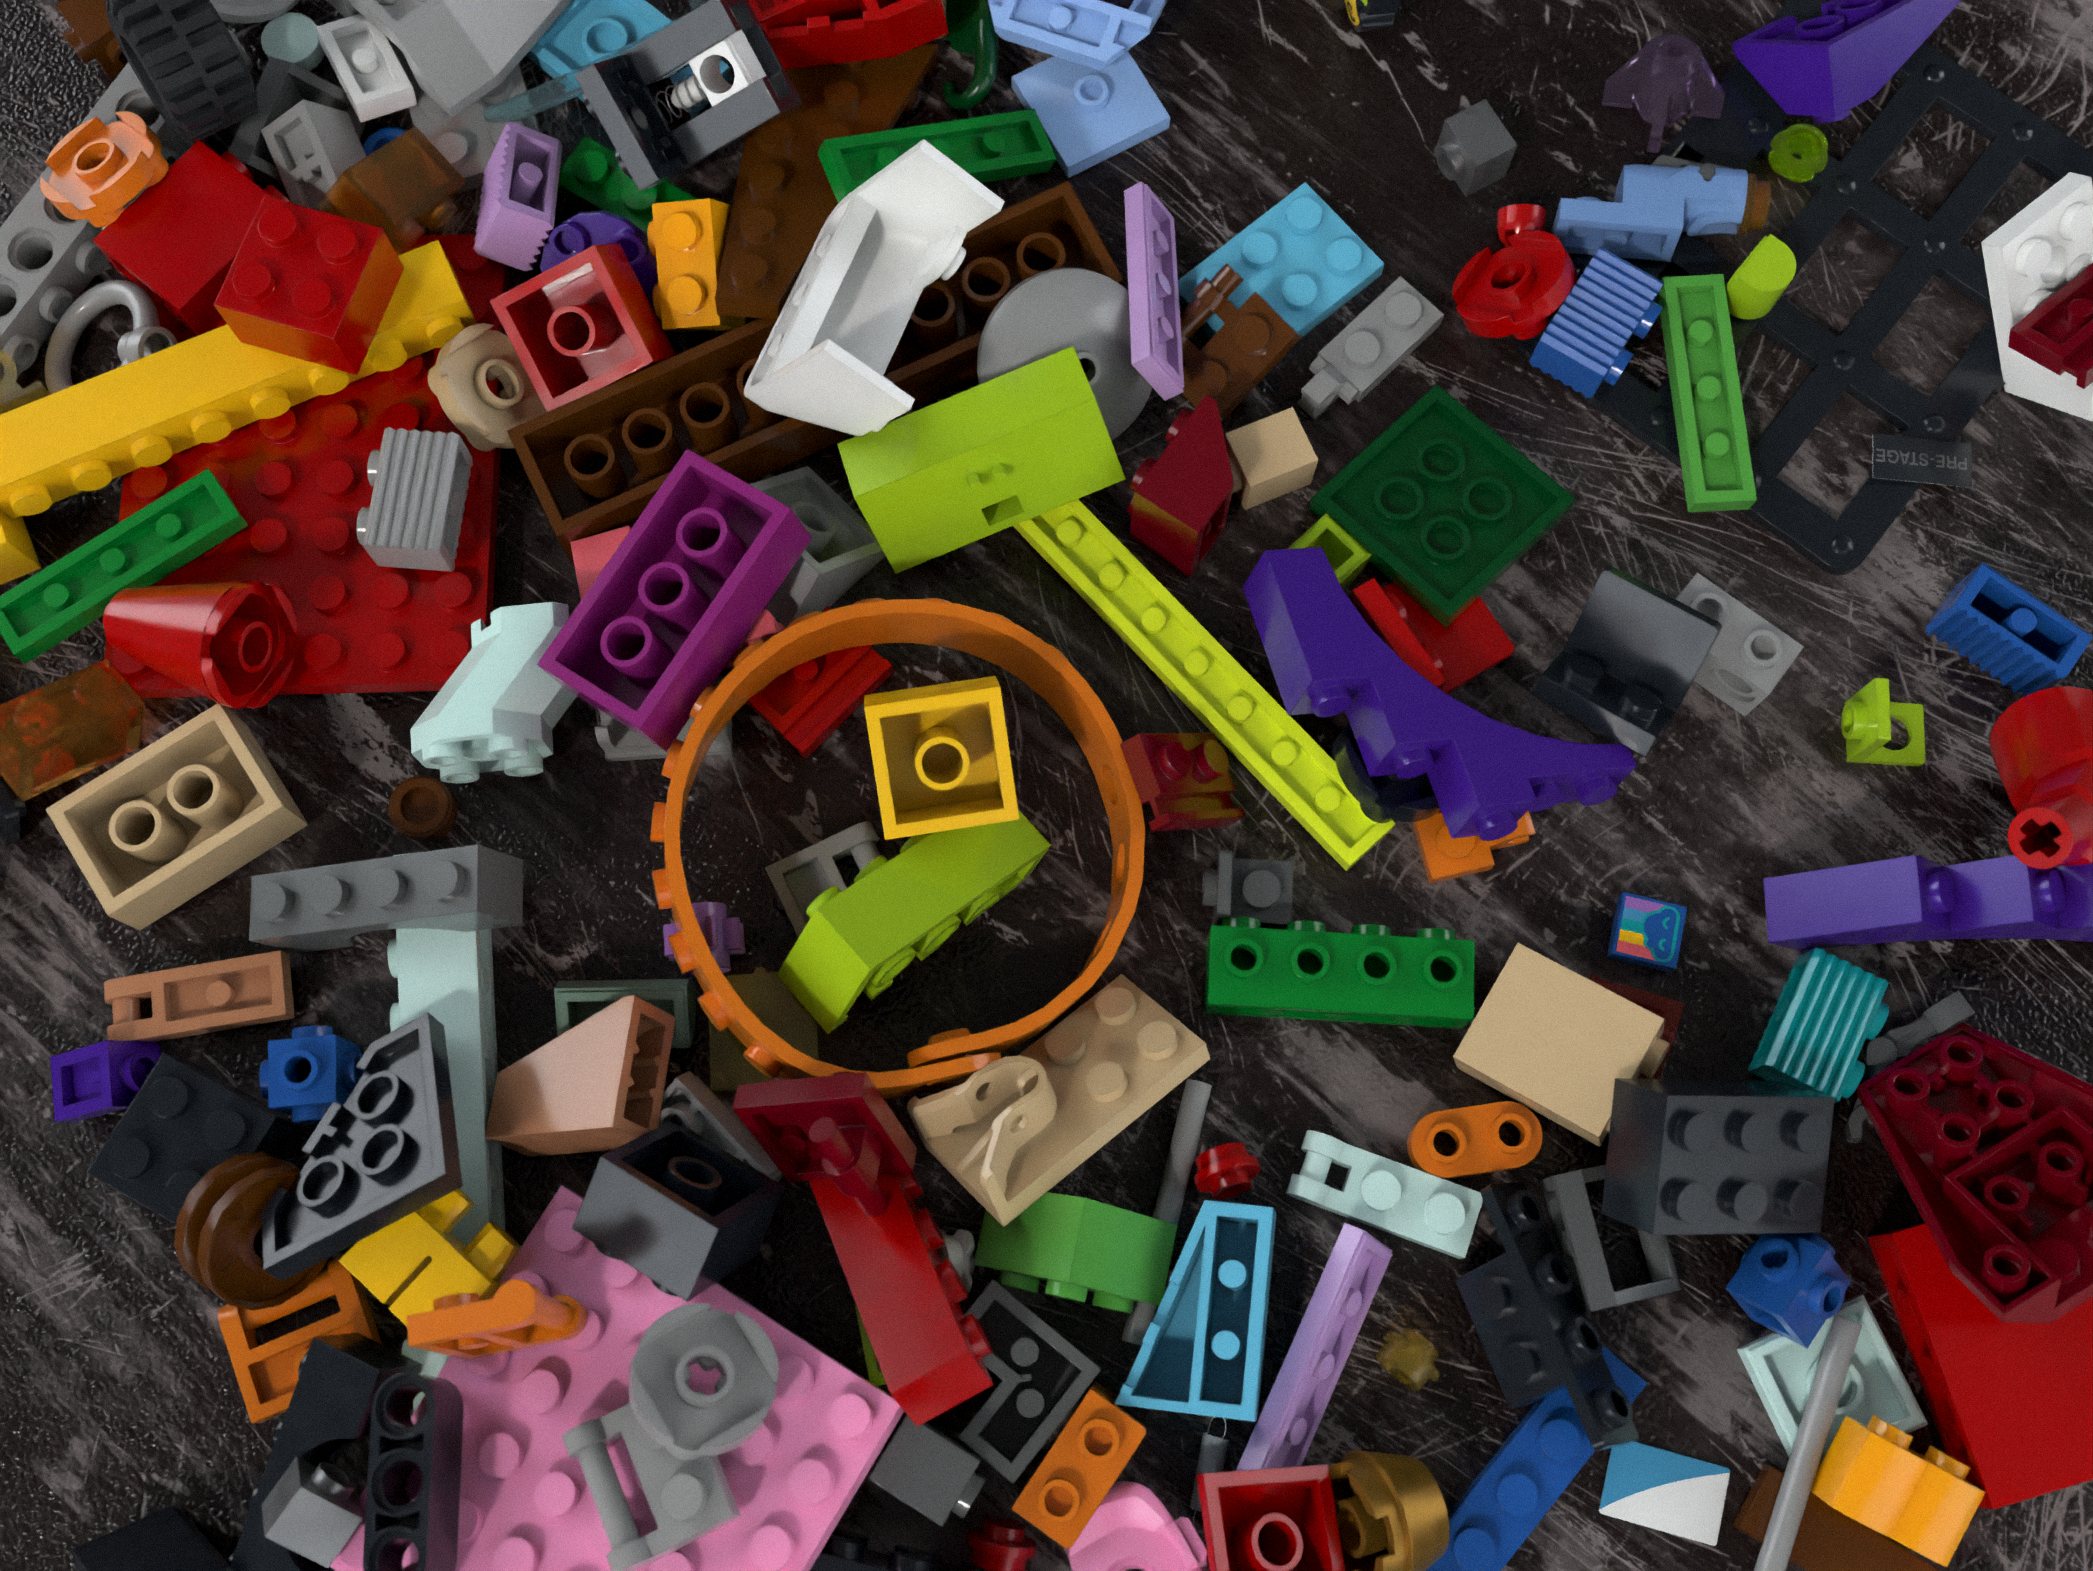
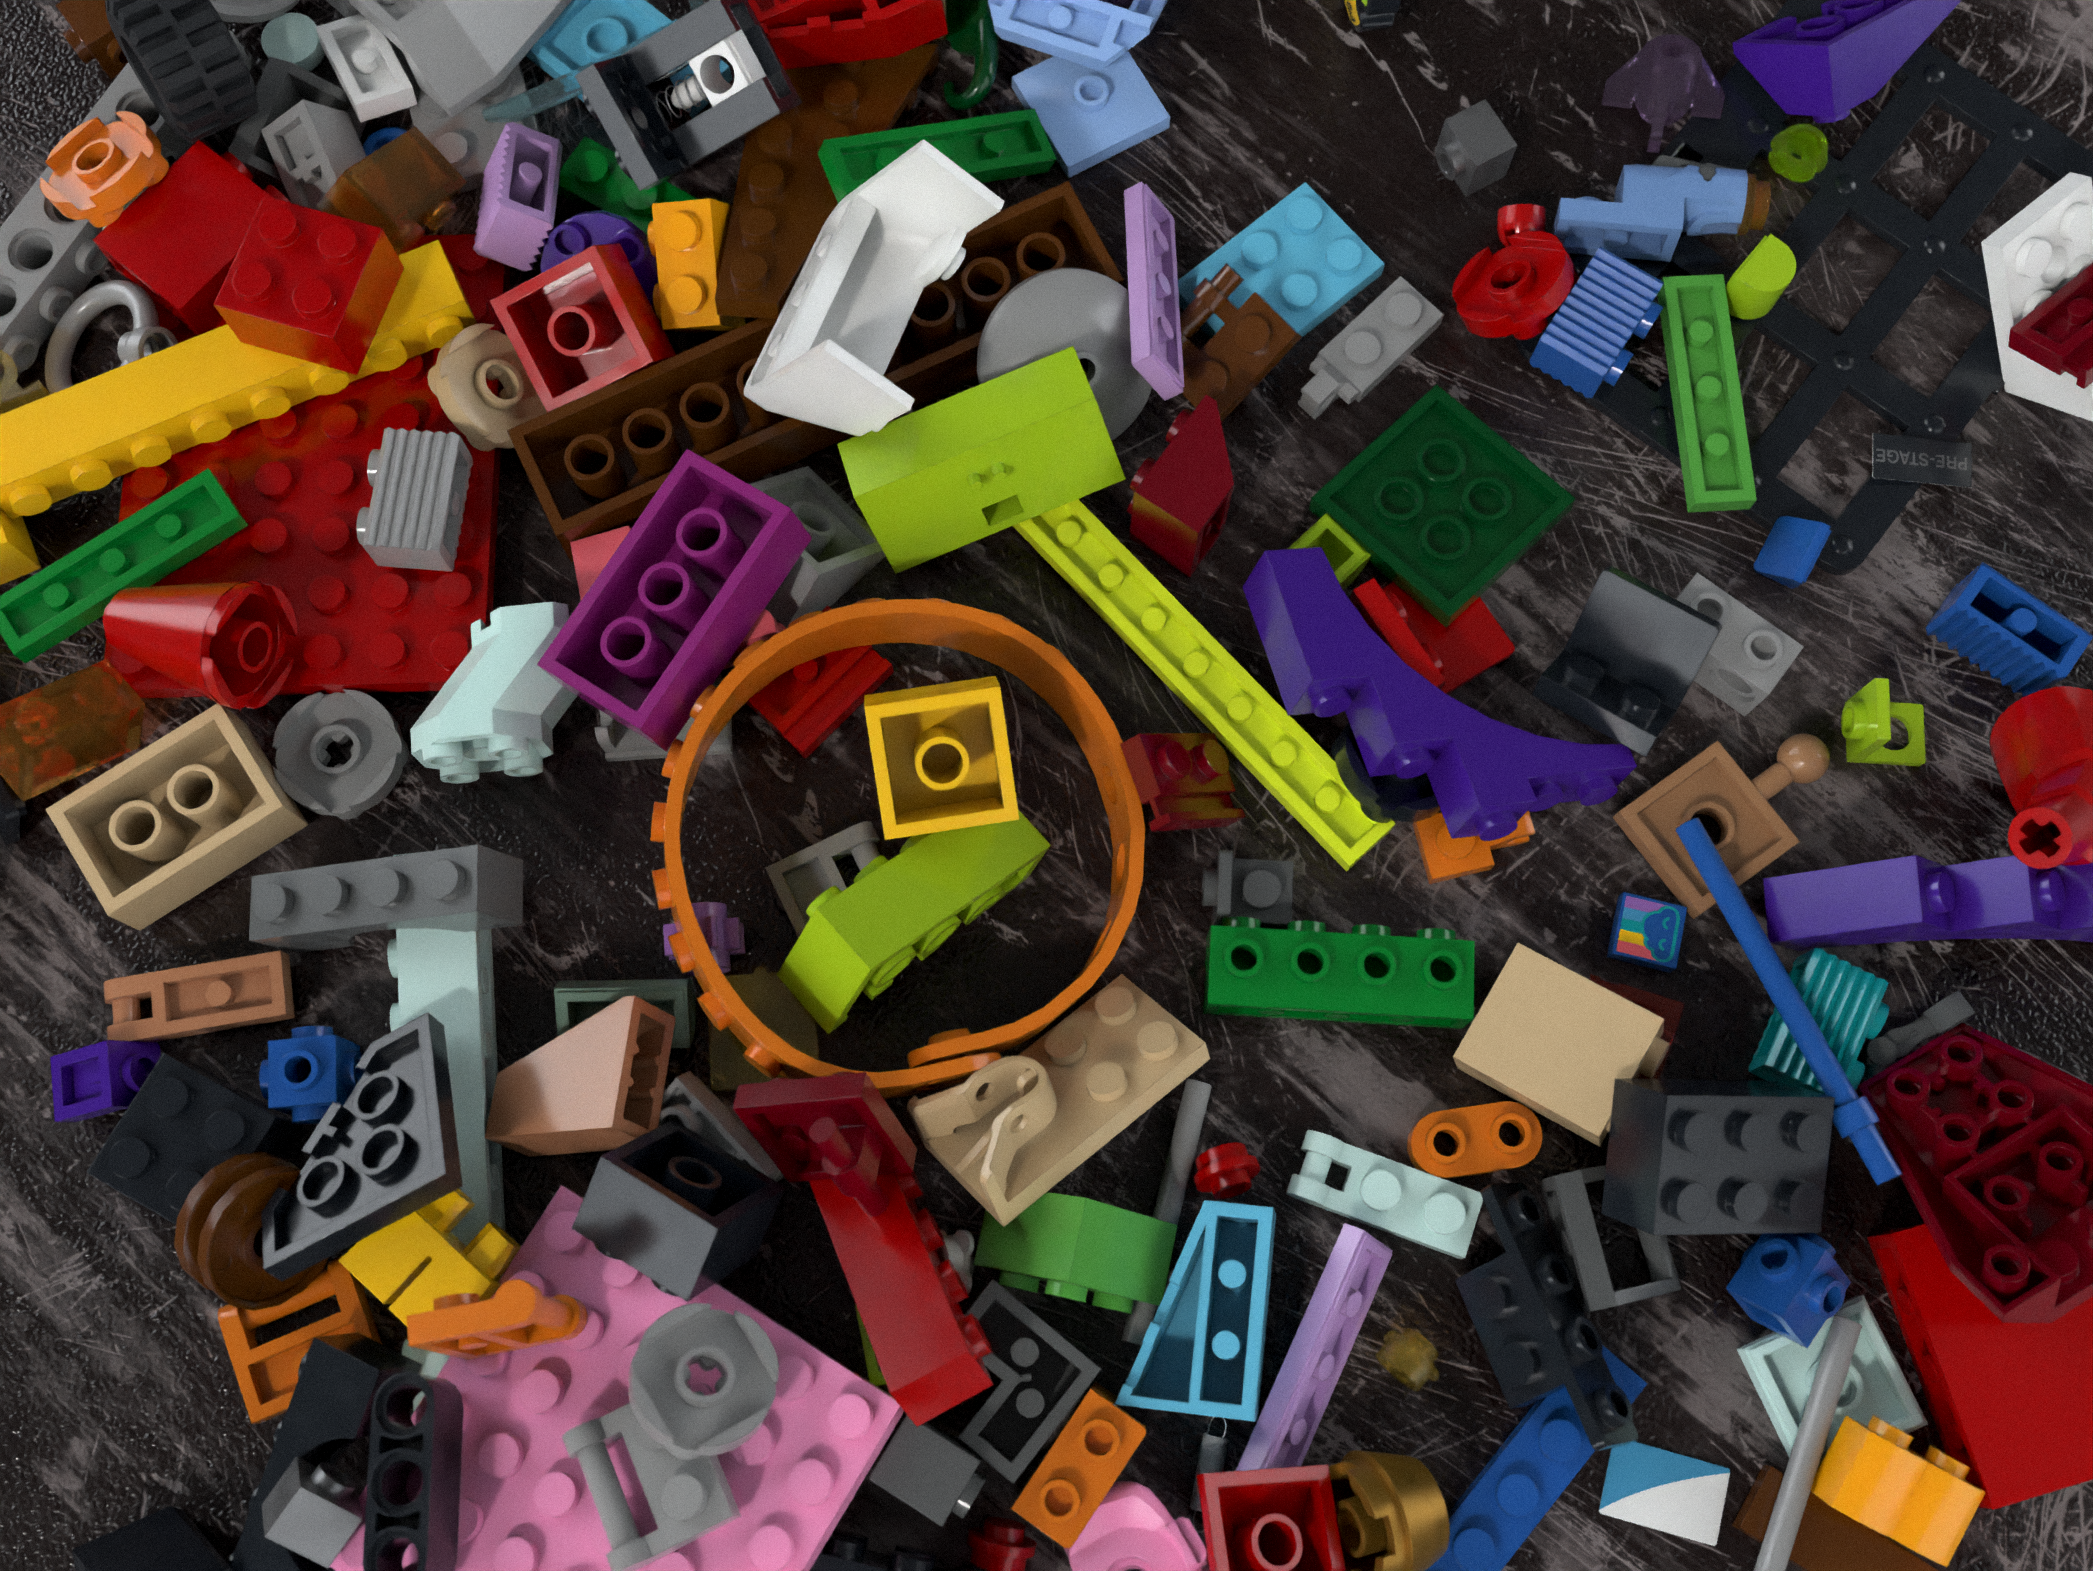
reddish brown tile [388,775,458,842] -> none
tan brick [1224,407,1318,510] -> none
none -> light grey plate [272,689,409,820]
none -> medium nougat plate [1612,733,1830,919]
none -> blue bar [1675,818,1903,1186]
none -> blue slope [1753,516,1831,589]

